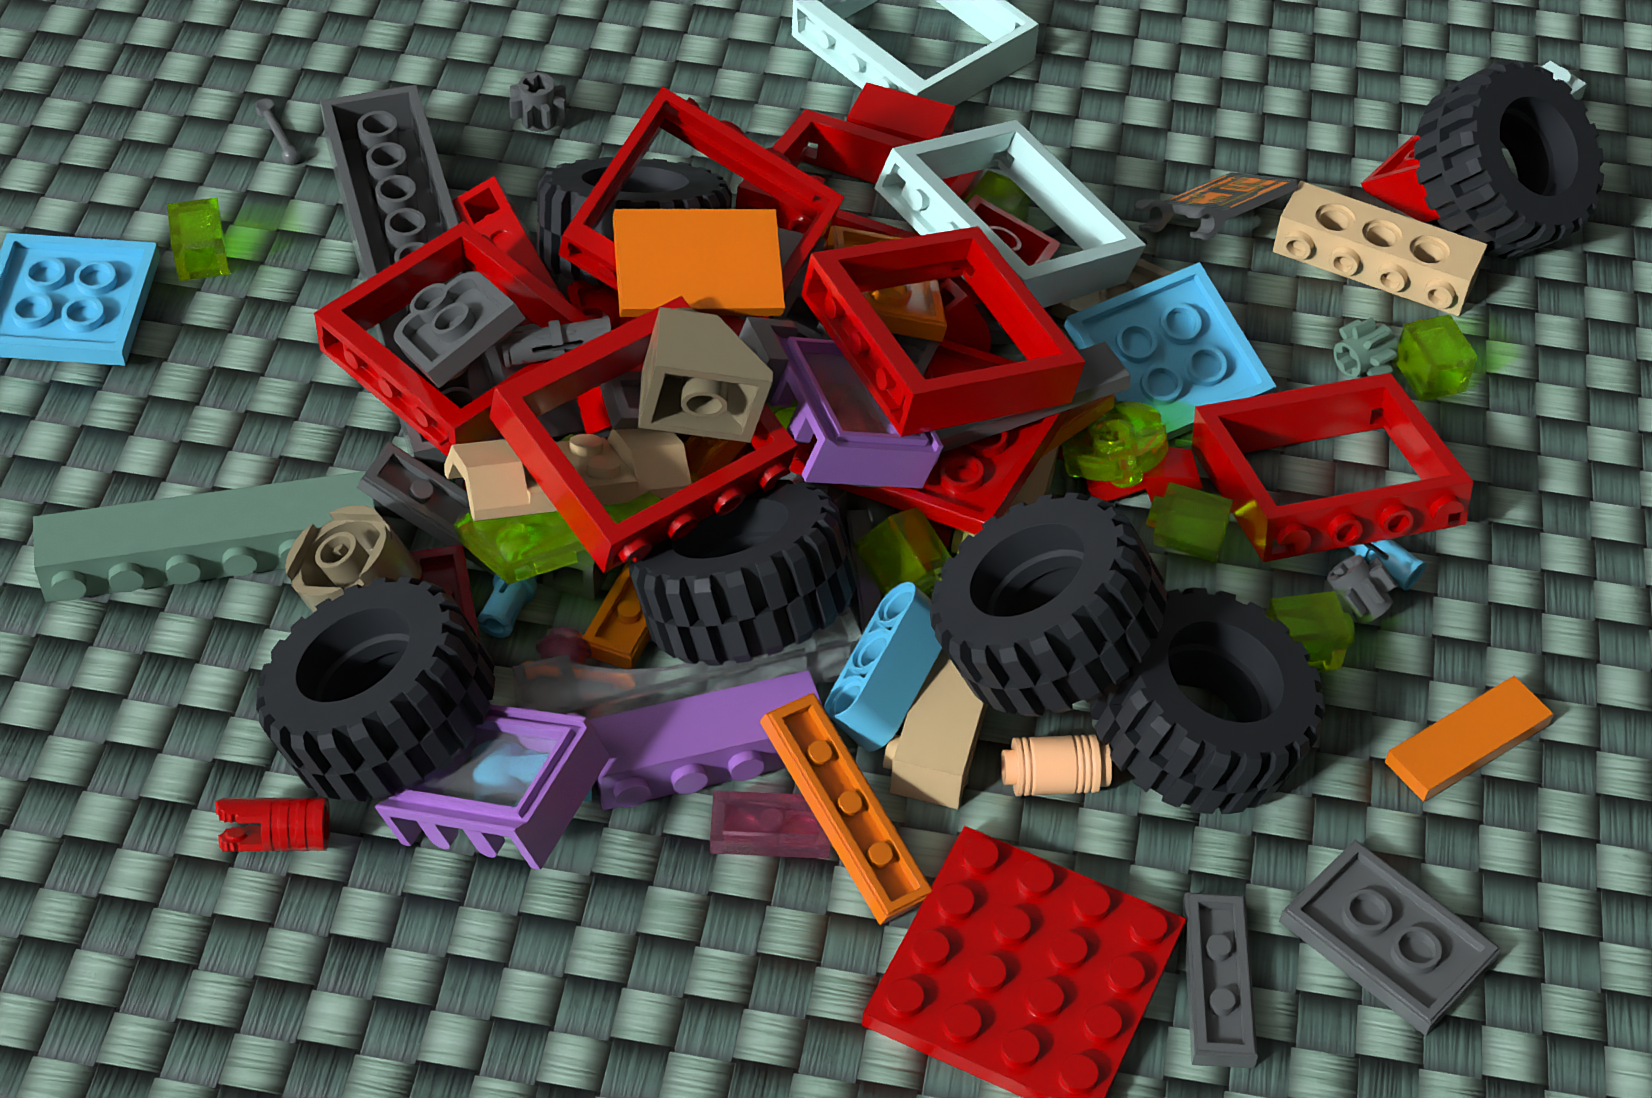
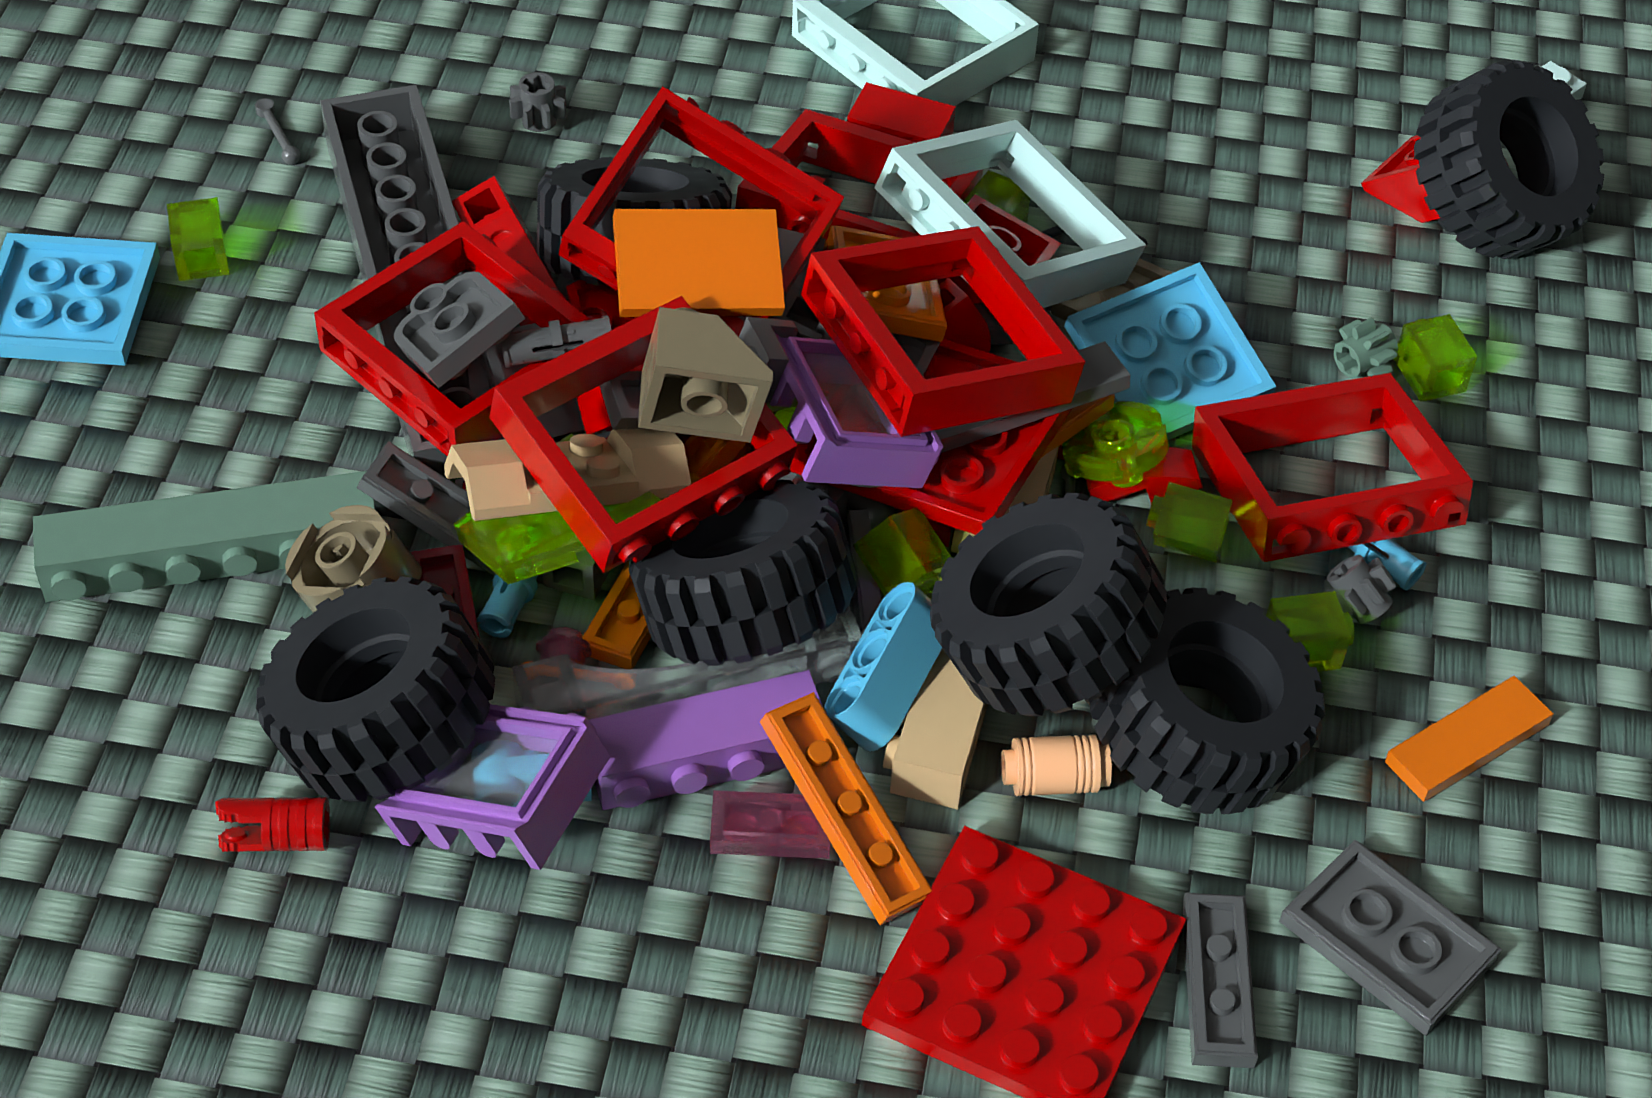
flag [1135,172,1298,240] -> none
tan brick [1272,181,1487,317] -> none

